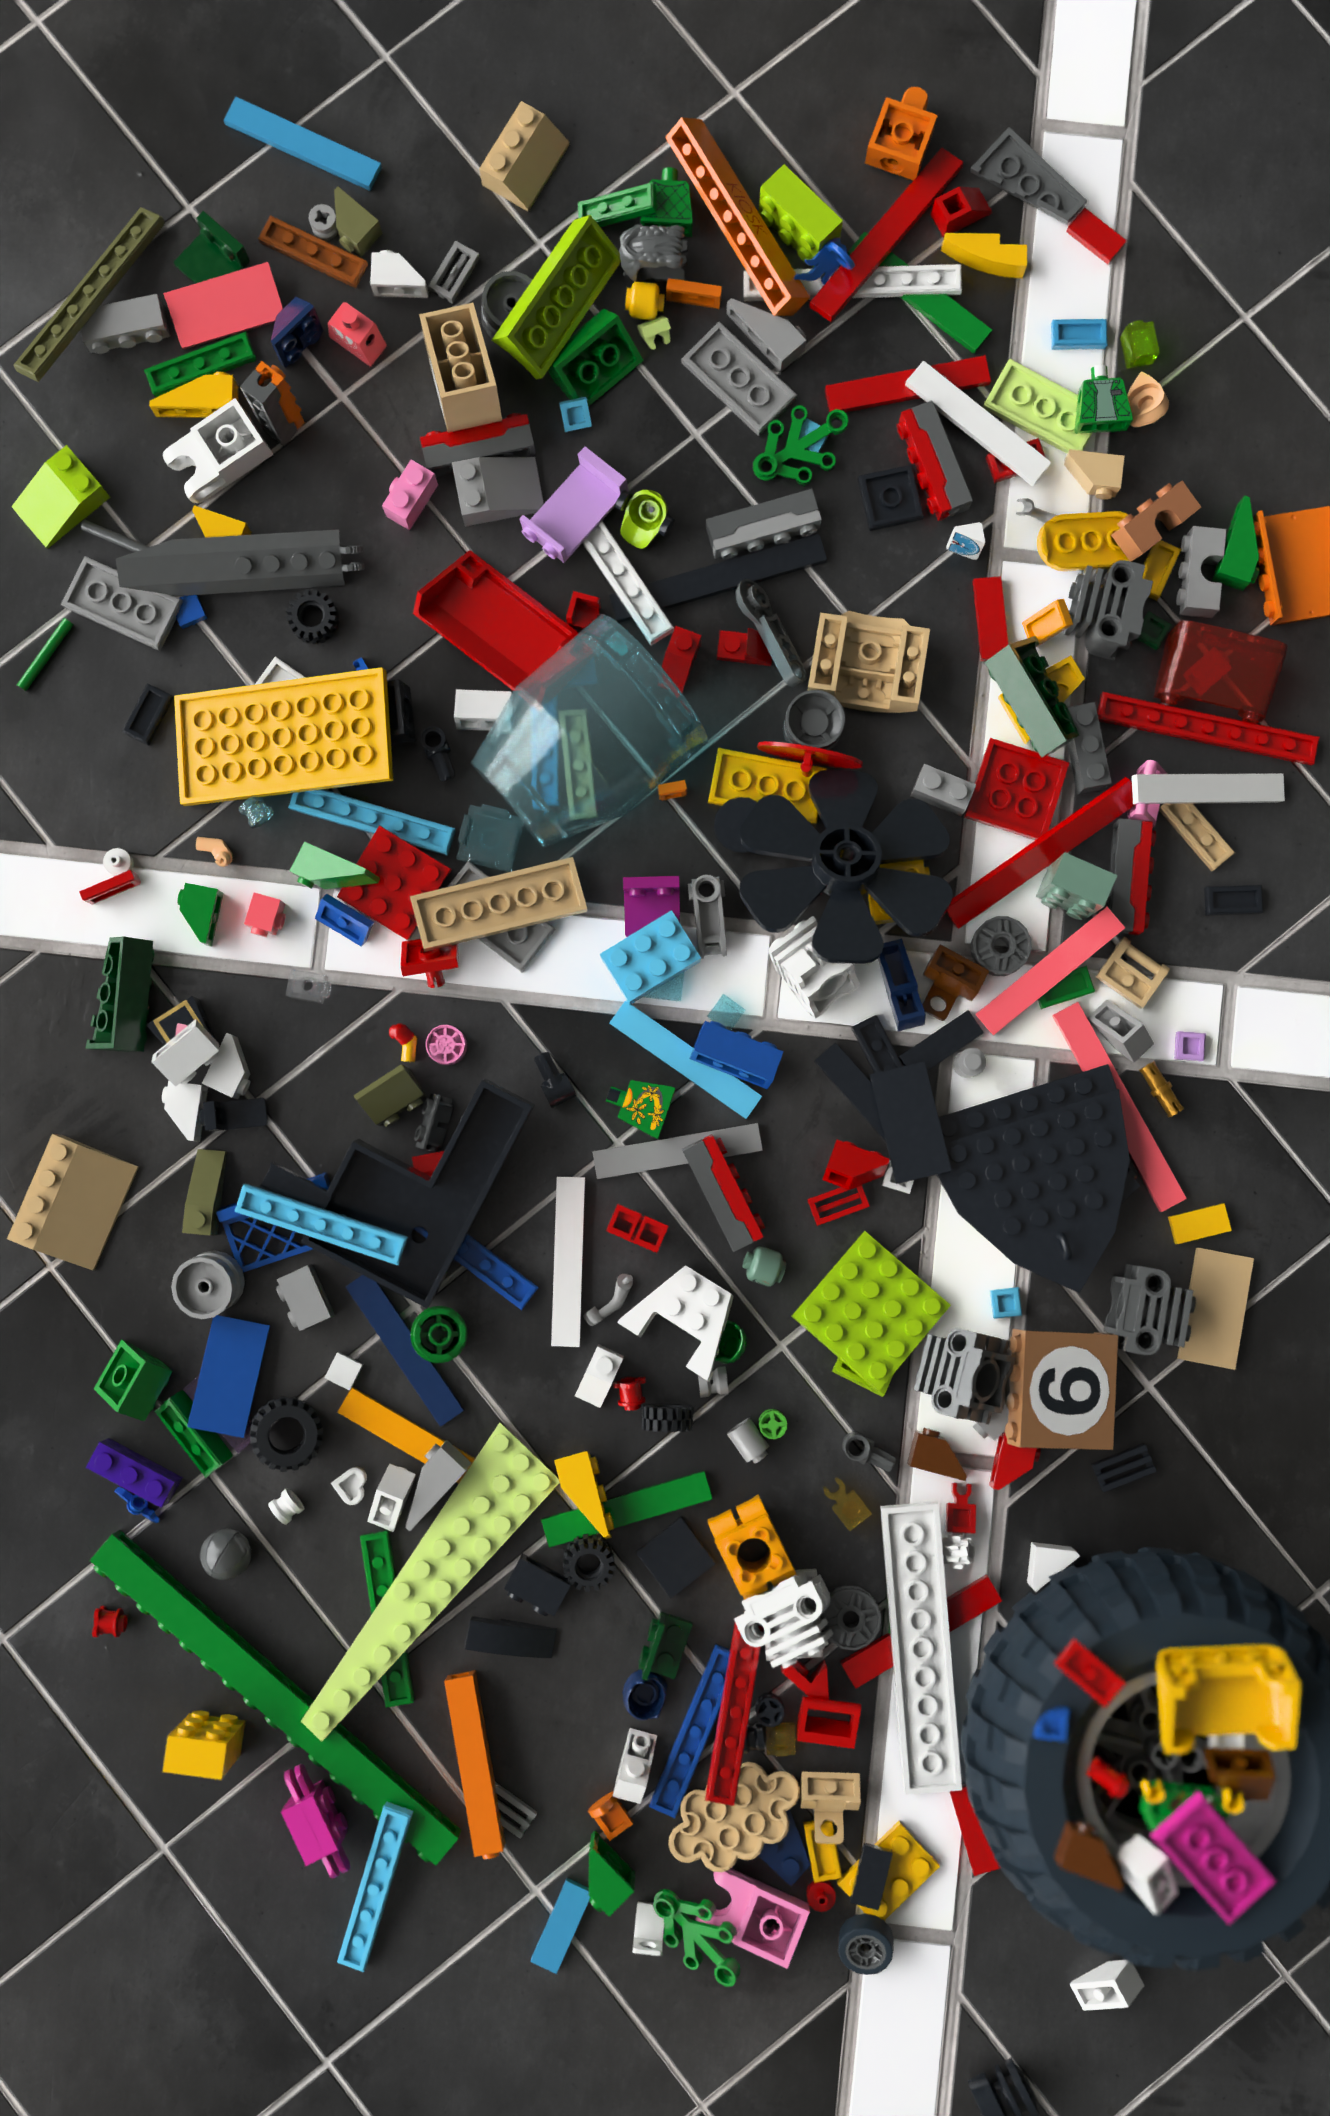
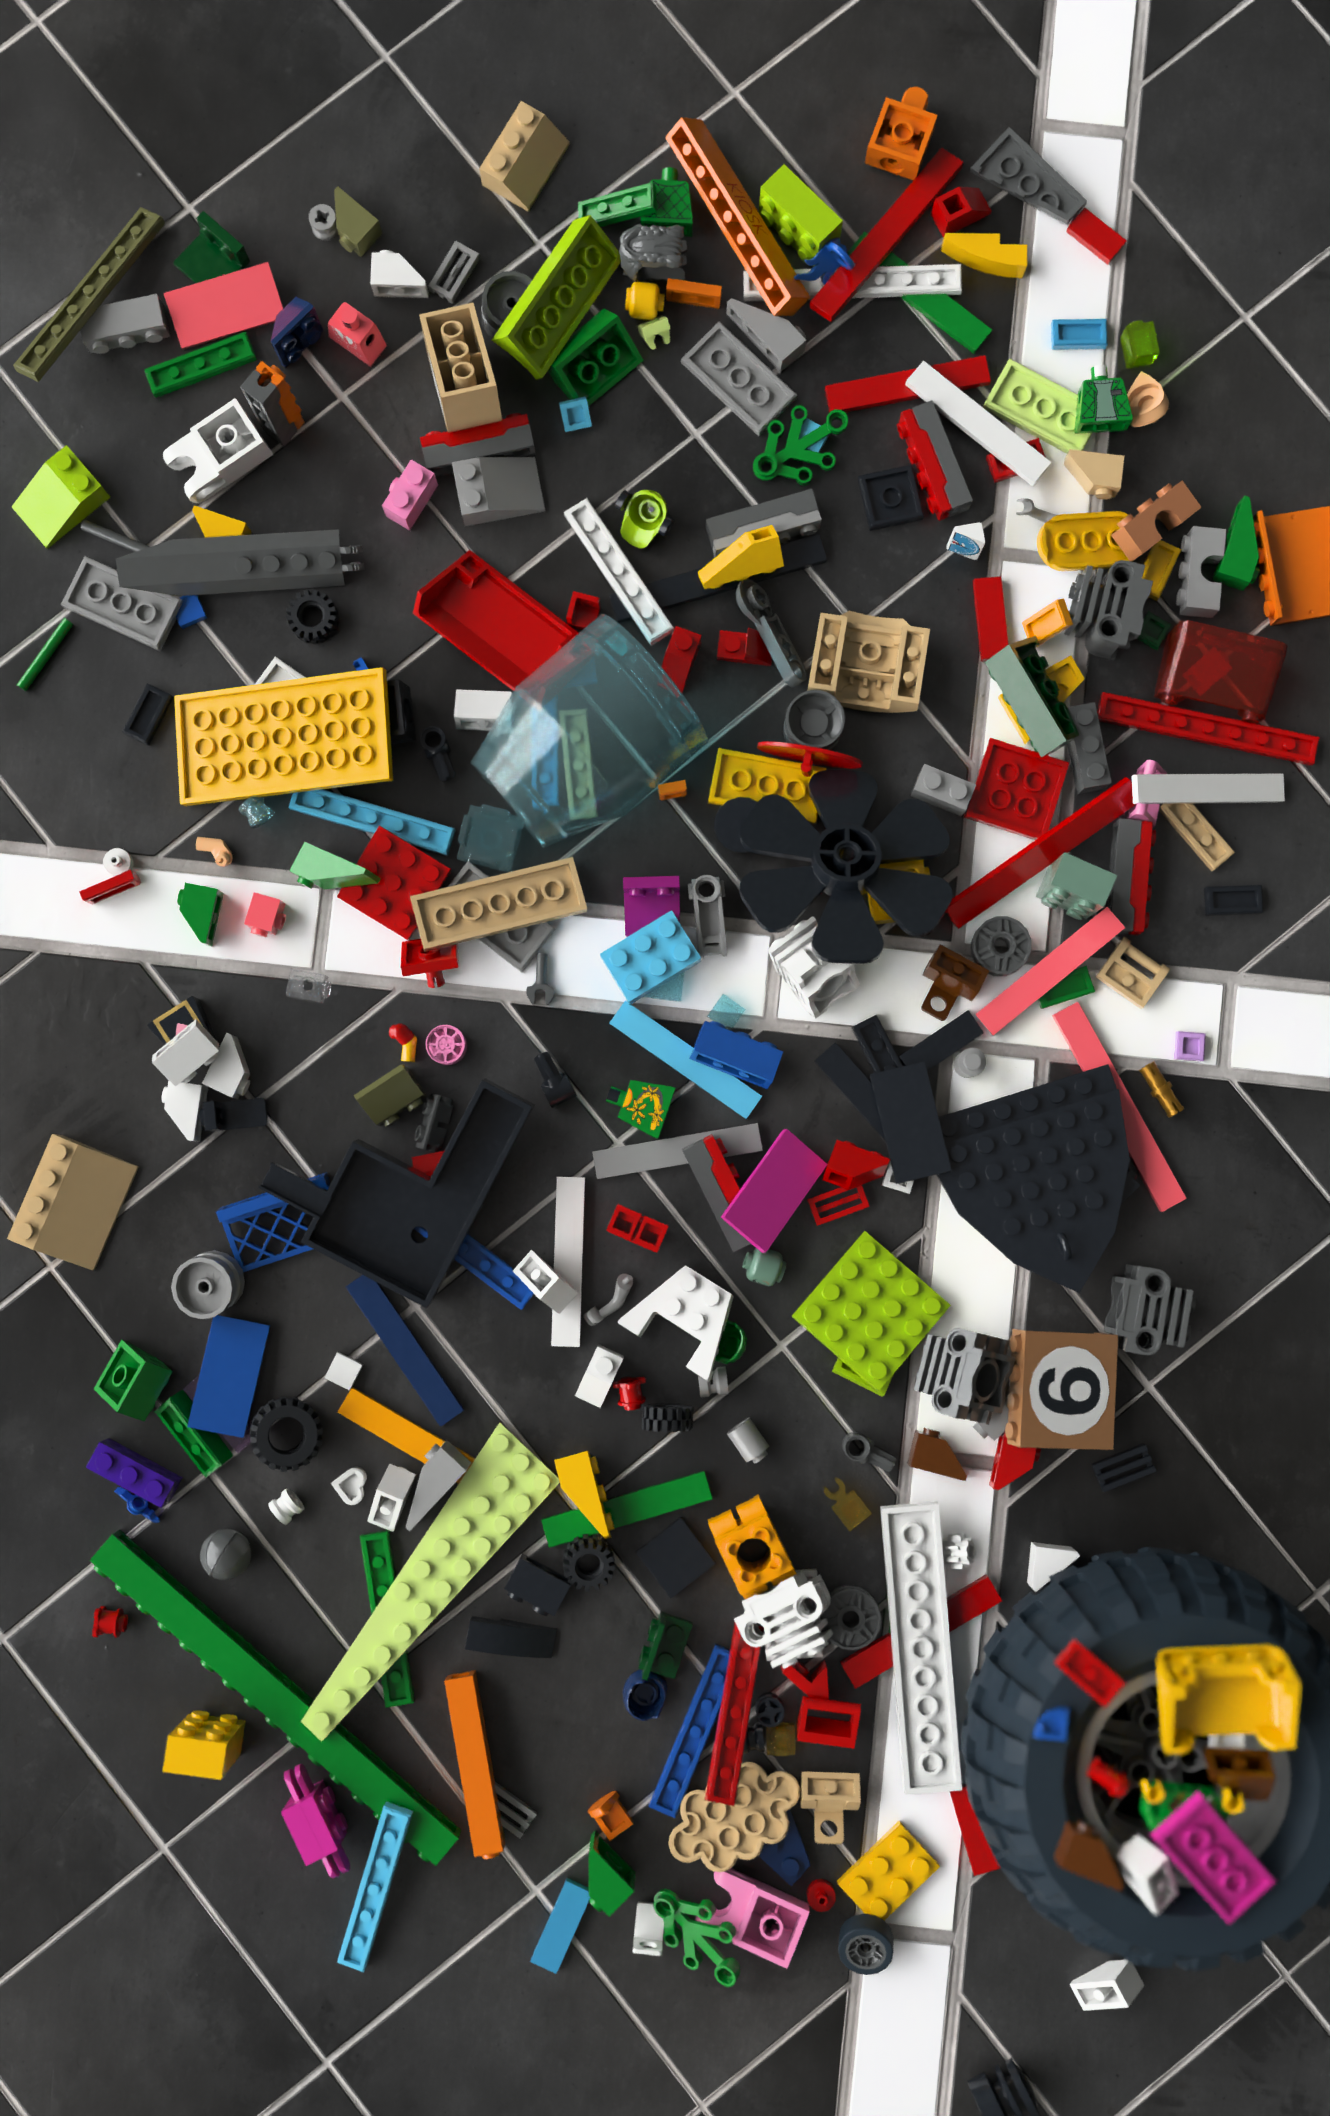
dark green wedge [85,936,154,1052] -> none
yellow slope [149,372,238,417] -> none
olive slope [182,1149,227,1235] -> none
dark azure tile [224,97,382,191] -> none
medium azure tile [235,1183,408,1265] -> none
dark orange tile [258,215,368,288] -> none
light grey brick [276,1264,335,1331] -> none
blue plate [314,894,374,947] -> none
green cone [410,1306,467,1363] -> none
lavender panel [520,447,629,563] -> none
white slope [613,1728,657,1804] -> none
bright green wheel [758,1409,787,1439] -> none
yellow tile [803,1820,843,1883] -> none
black tile [850,1842,893,1911] -> none
dark blue slope [878,938,926,1032] -> none
red plate [945,1483,976,1534] -> none
medium azure tile [989,1287,1022,1319] -> none
light grey slope [1087,1000,1154,1063] -> none
yellow tile [1168,1203,1232,1244] -> none
tan tile [1177,1248,1254,1370] -> none
none -> white slope [513,1250,578,1314]
none -> dark grey bar [526,953,555,1005]
none -> yellow slope [698,525,784,589]
none -> dark pink tile [721,1129,828,1253]

